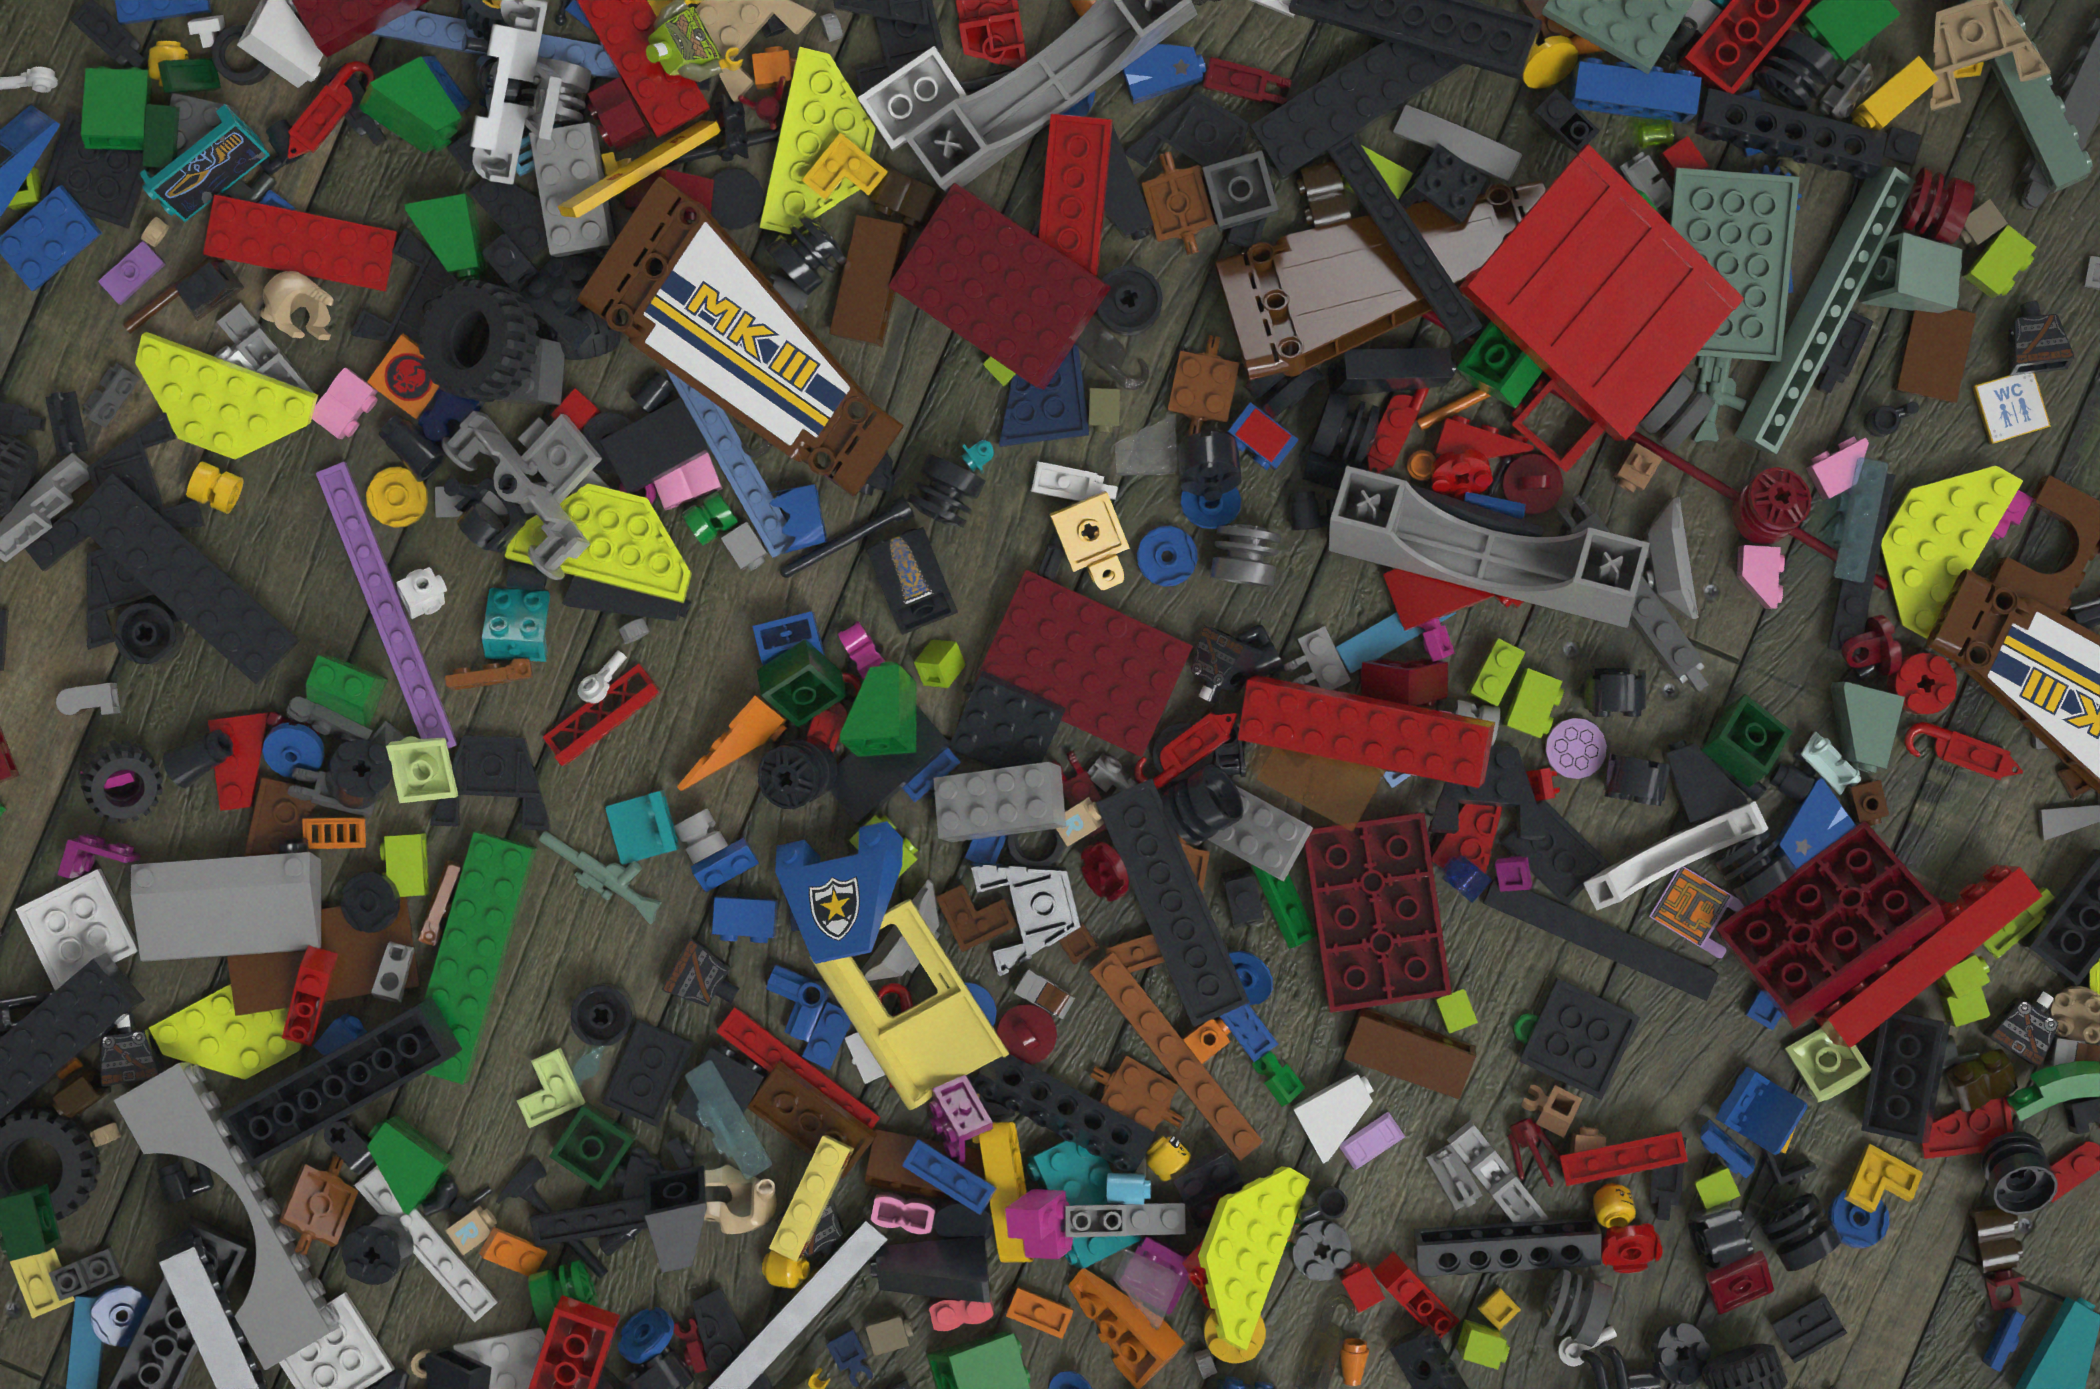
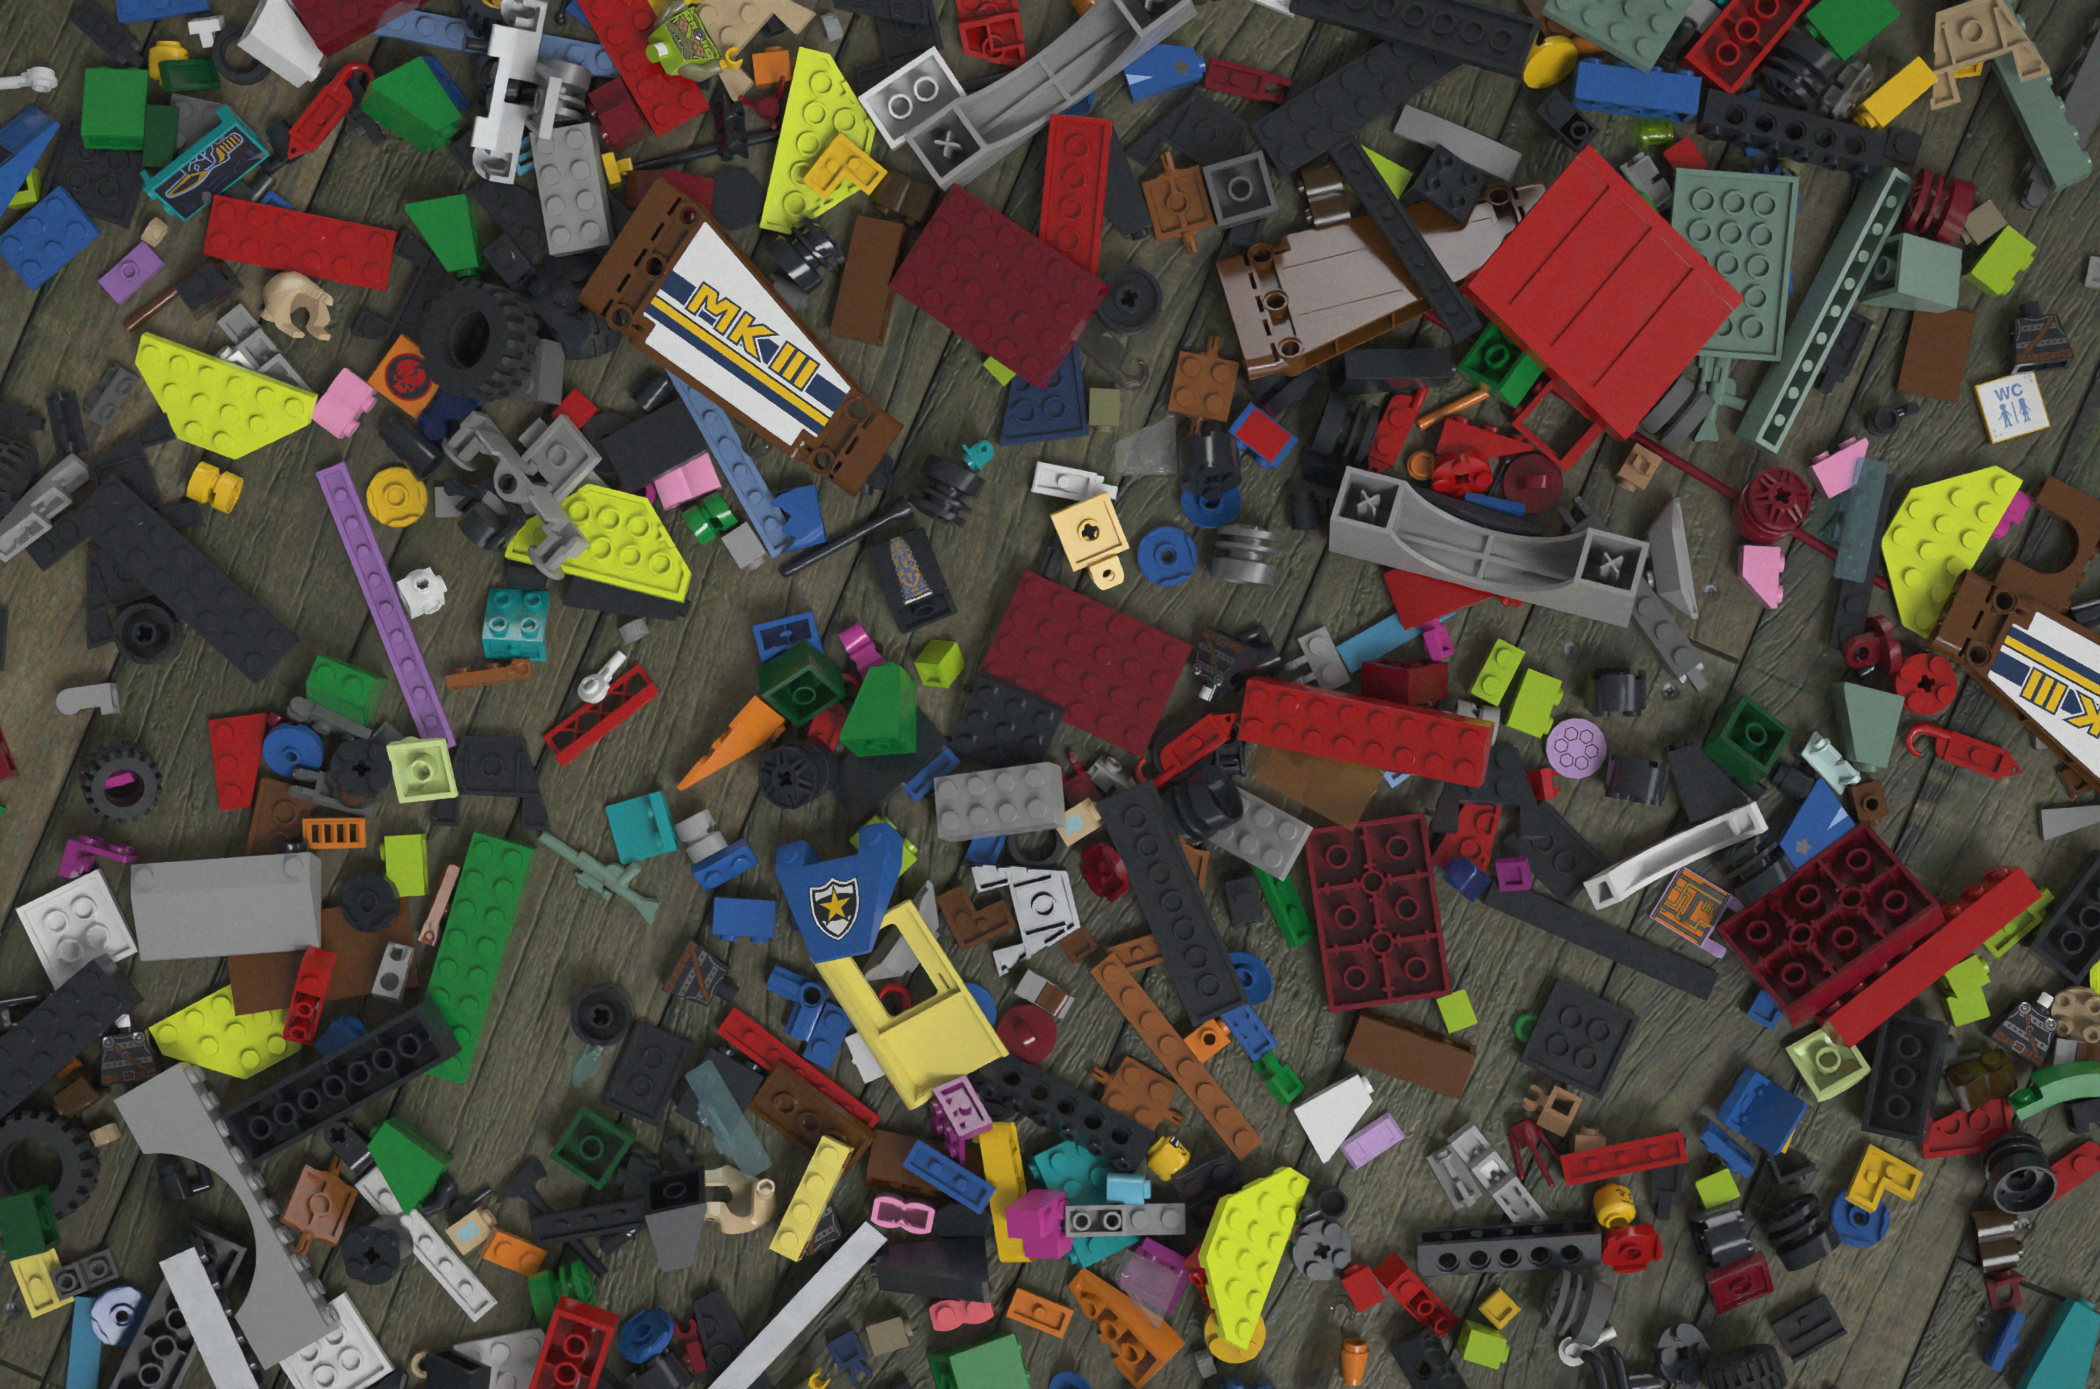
black plant [163,729,234,788] -> none
yellowish green tile [517,1047,585,1128] -> none
yellow tile [558,120,721,218] -> none
yellow head [762,1250,810,1289] -> none

